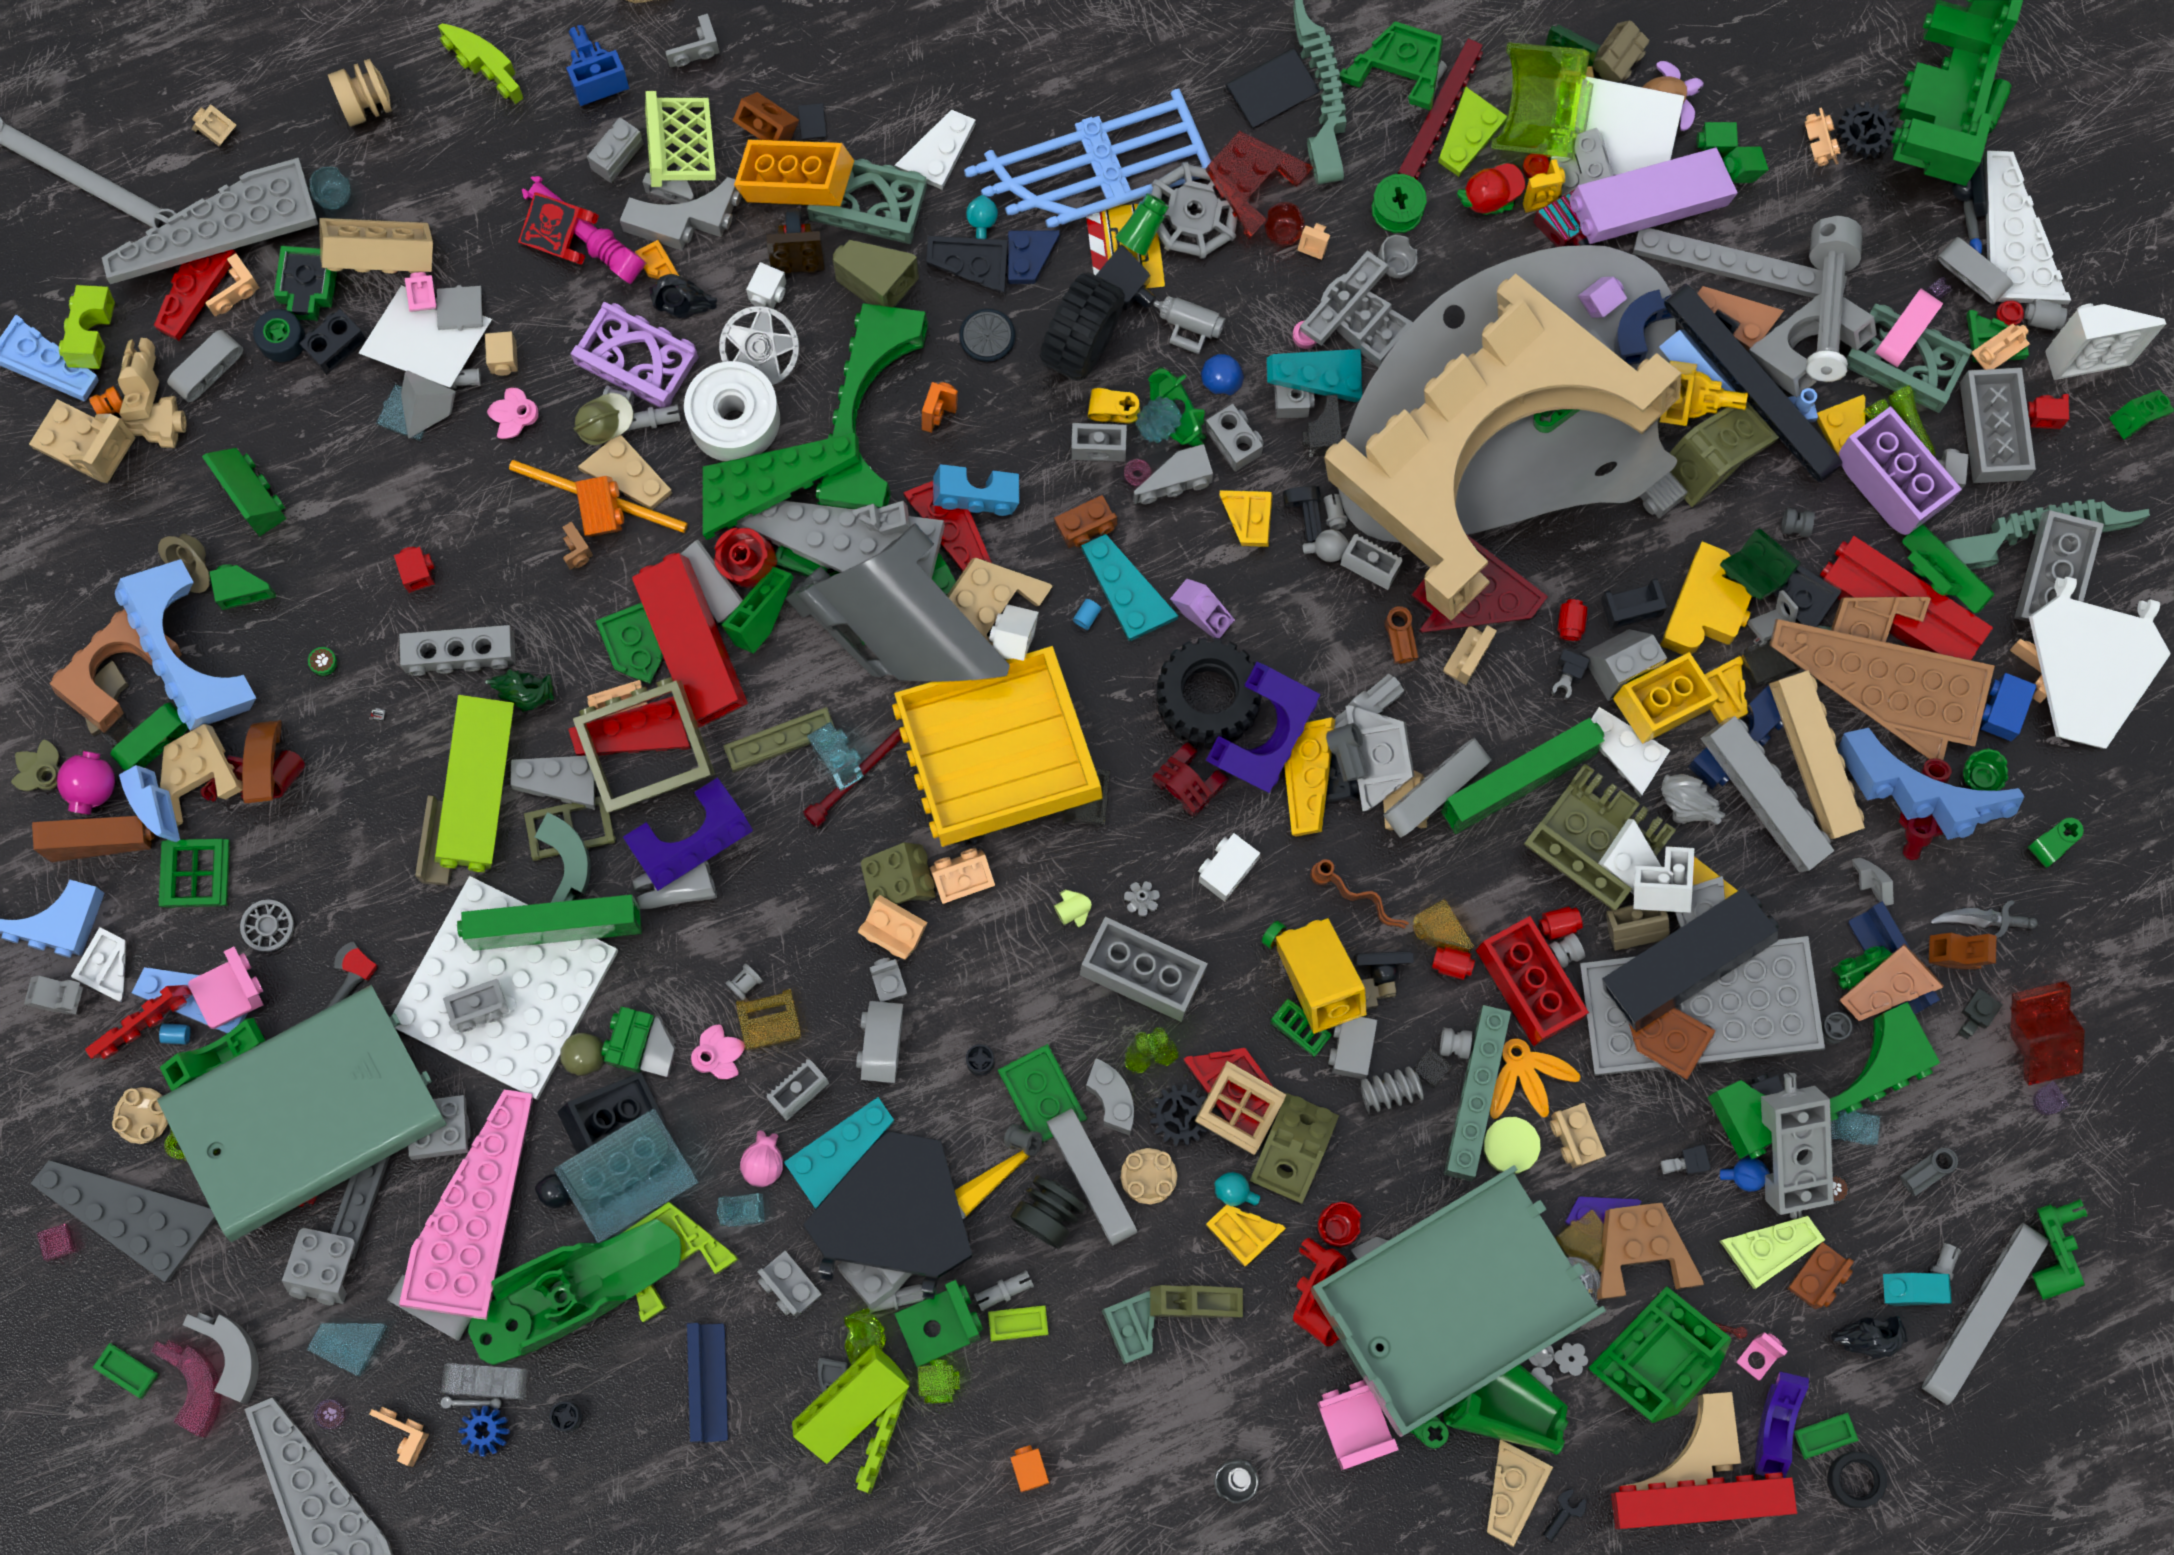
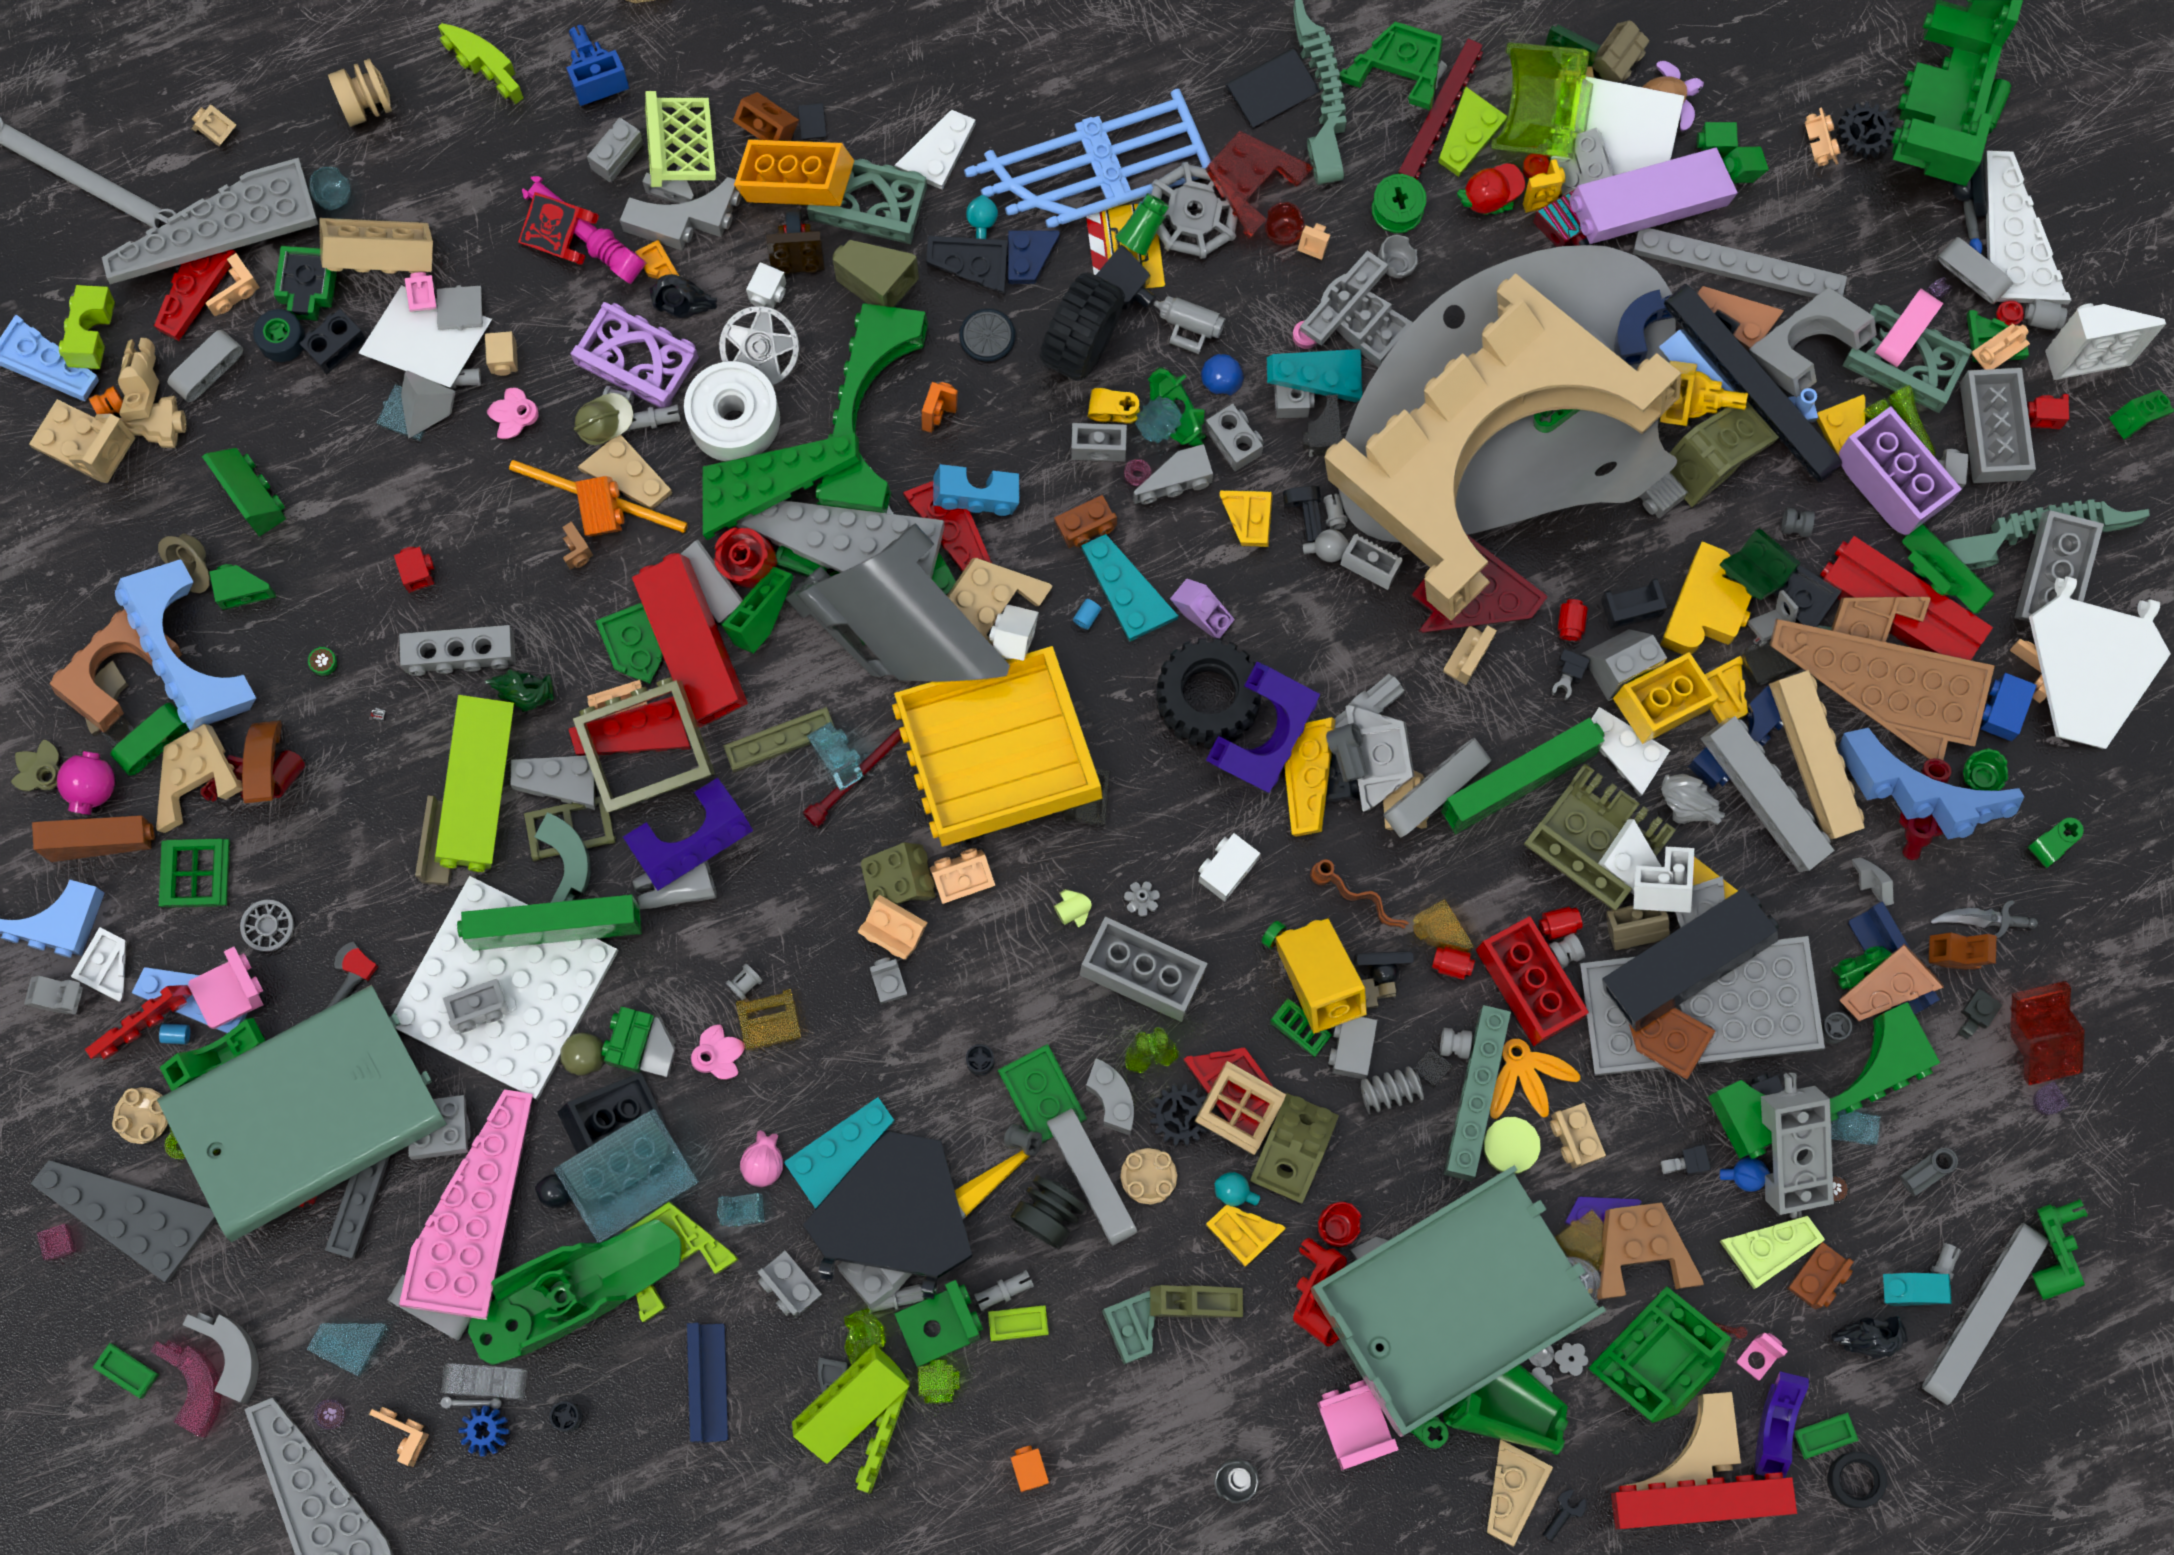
light blue slope [119,765,180,842] -> none
light grey bracket [282,1228,355,1305] -> none
light grey bracket [666,14,720,67] -> none
light grey brick [767,1059,829,1121] -> none
light grey slope [852,501,910,535] -> none
light grey brick [856,1001,903,1083] -> none
dark red piece [1152,742,1229,817] -> none
dark orange piece [1385,606,1418,664] -> none
lavender brick [1578,276,1627,318] -> none
light grey piece [1806,216,1863,382] -> none

